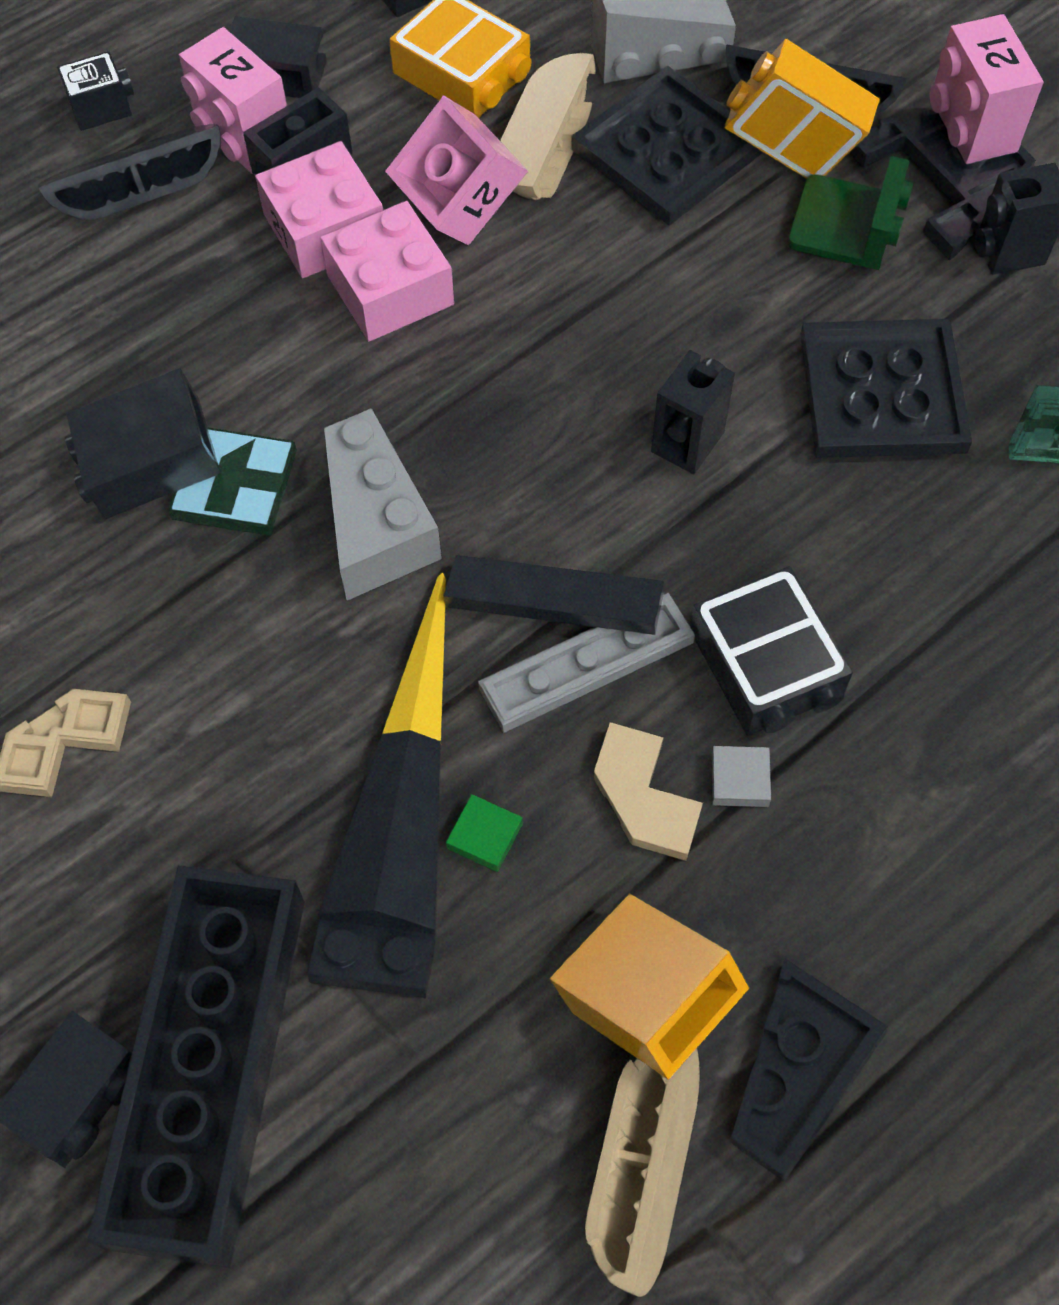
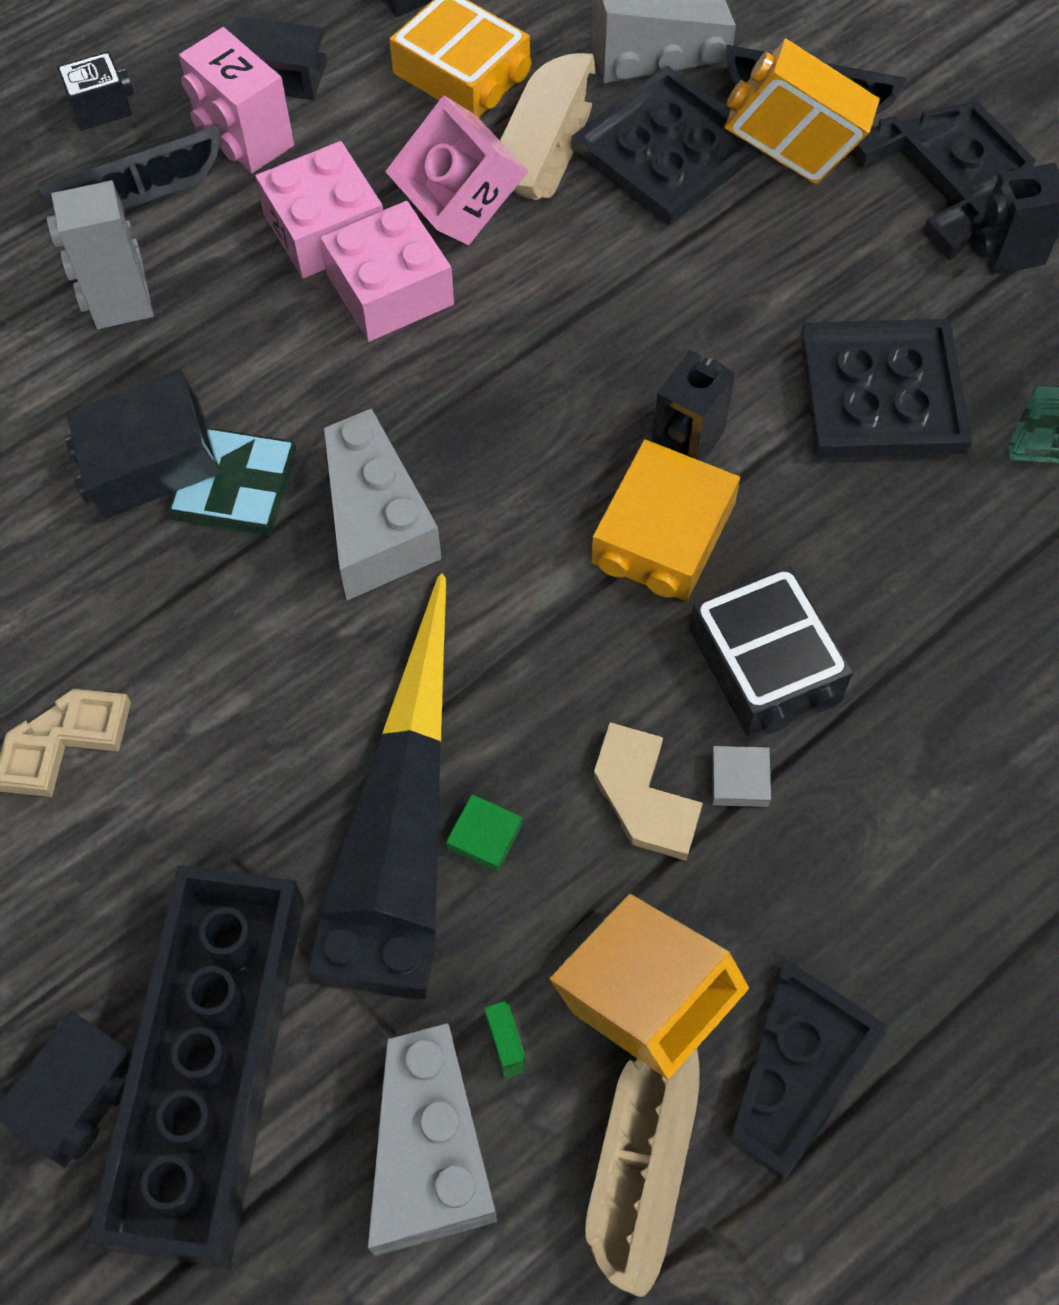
black brick [243,87,353,175] -> none
black tile [444,555,664,635] -> none
light grey tile [478,593,695,733] -> none
dark green bracket [788,156,914,270] -> none
bright pink brick [929,14,1044,164] -> none
none -> light grey wedge [47,180,154,329]
none -> light grey wedge [368,1023,497,1257]
none -> green tile [485,1001,526,1079]
none -> light orange brick [591,439,741,602]

